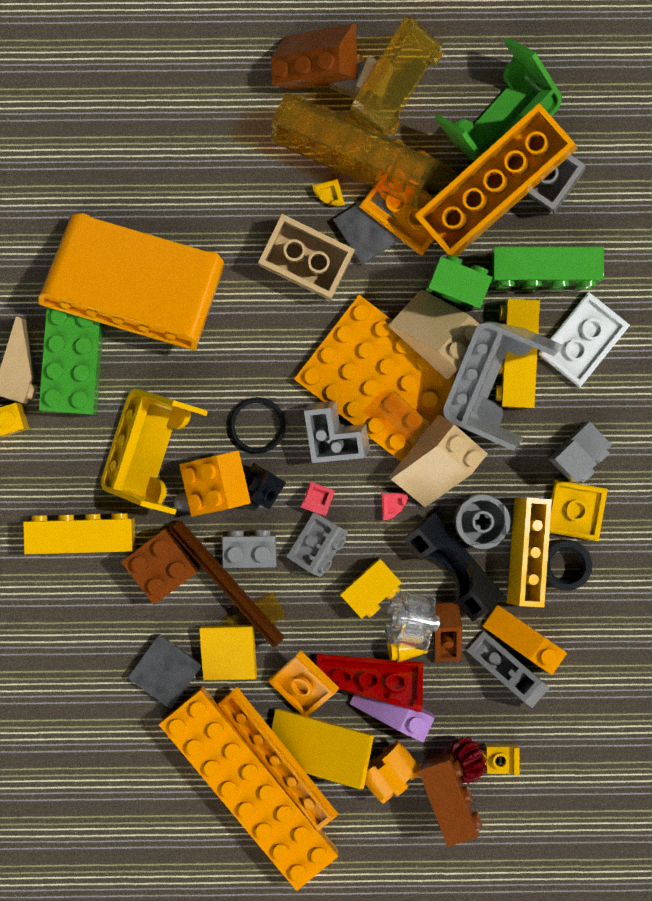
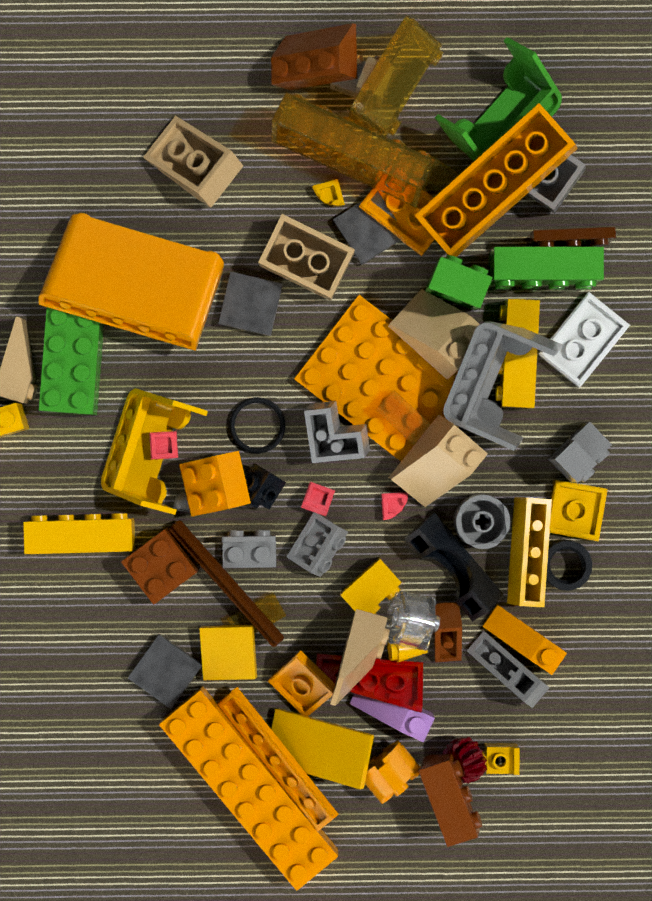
none -> tan slope [143,115,243,208]
none -> coral tile [150,431,178,459]
none -> flat silver tile [218,272,283,336]
none -> tan slope [330,609,390,706]
none -> reddish brown plate [526,227,616,247]

